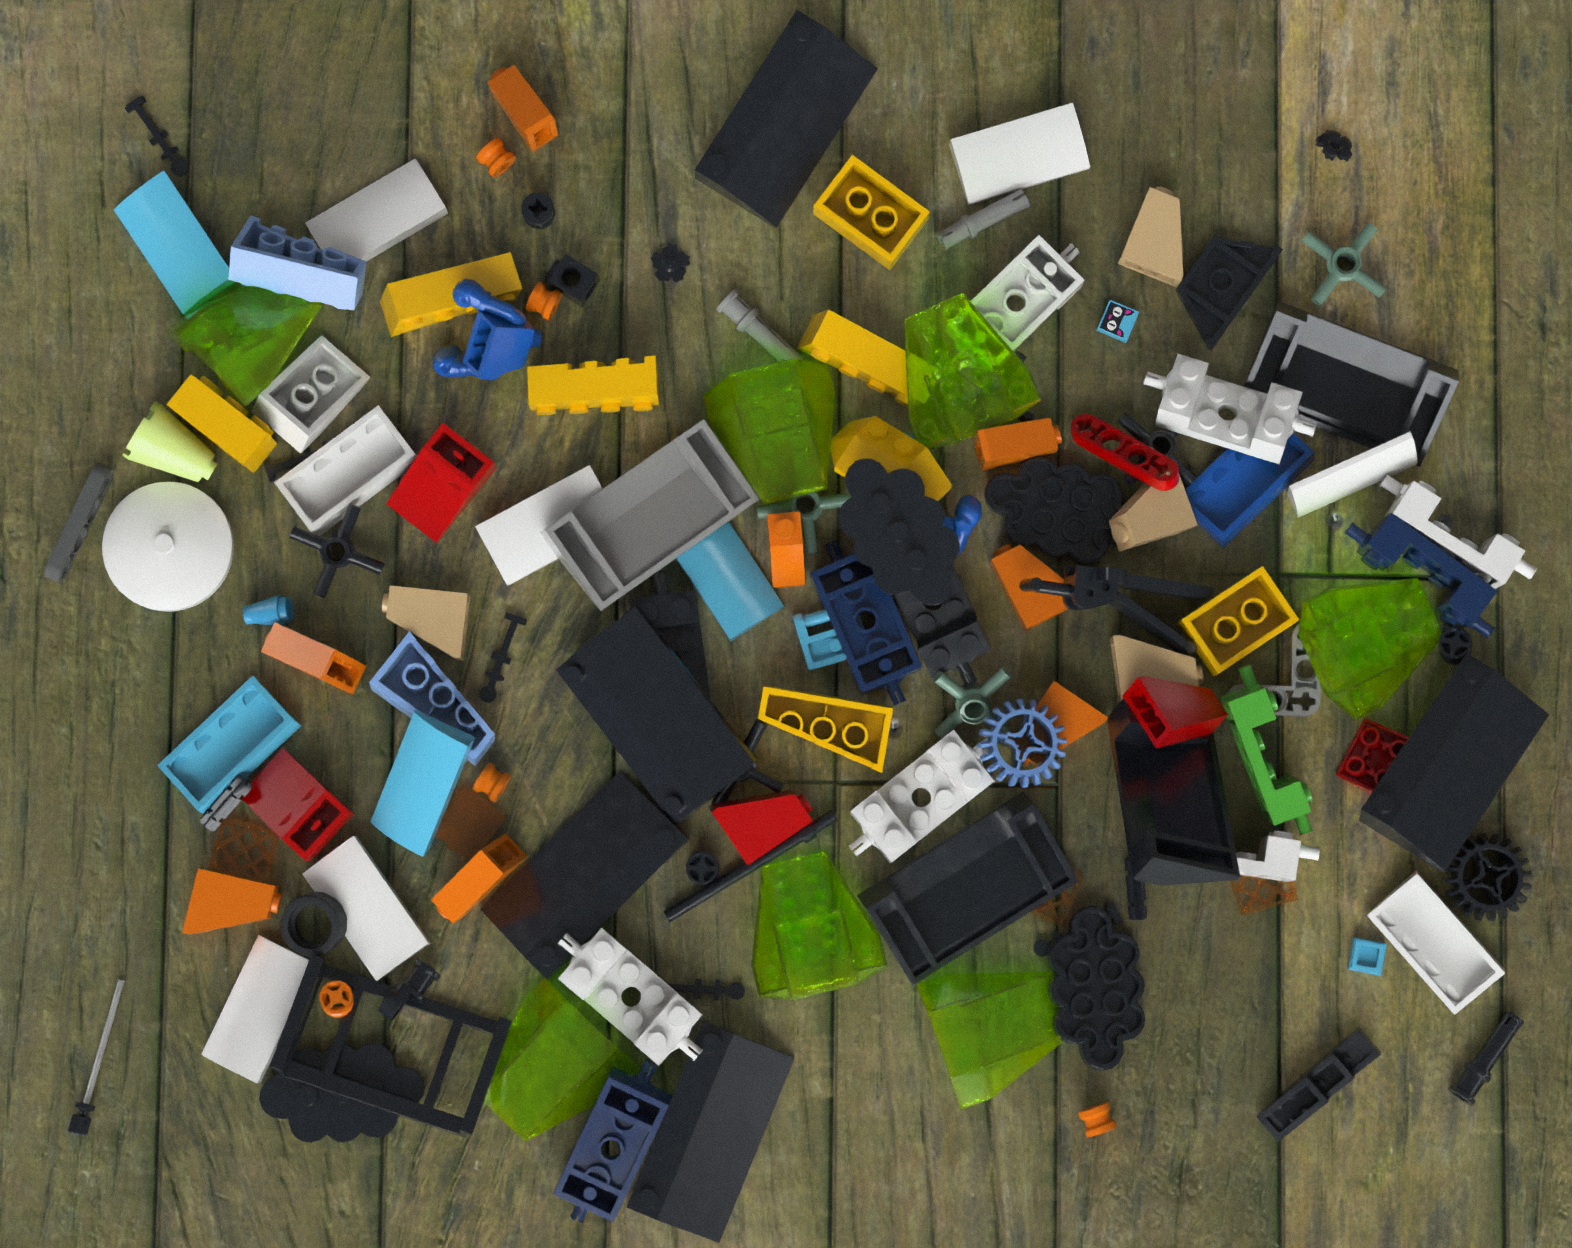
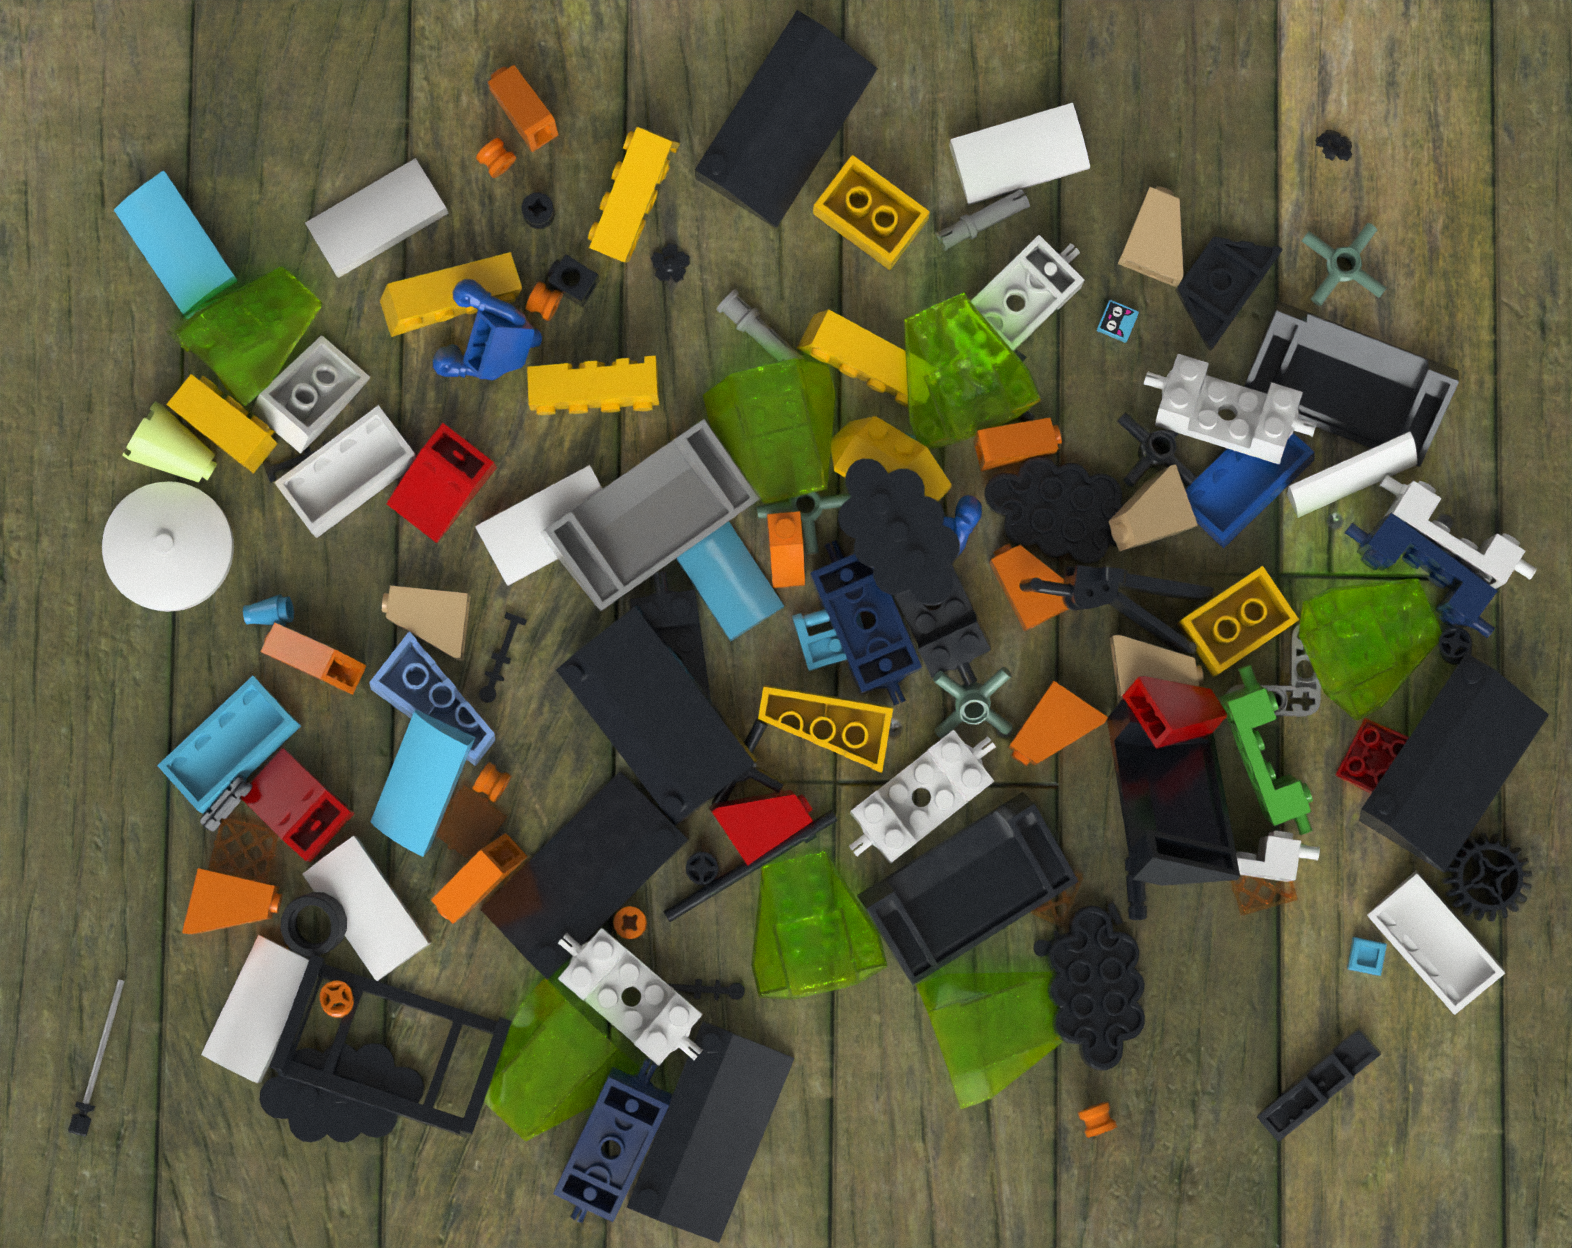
dark grey beam [44,463,114,583] -> none
black piece [125,96,188,177] -> none
light blue wedge [228,215,366,311] -> none
black bar [289,503,385,598] -> none
black connector [378,959,441,1020] -> none
medium blue gear [977,698,1067,788] -> none
red beam [1071,414,1179,491] -> none
black pin [1448,1011,1524,1106] -> none
none -> yellow wedge [588,127,680,262]
none -> orange wheel [613,906,647,939]

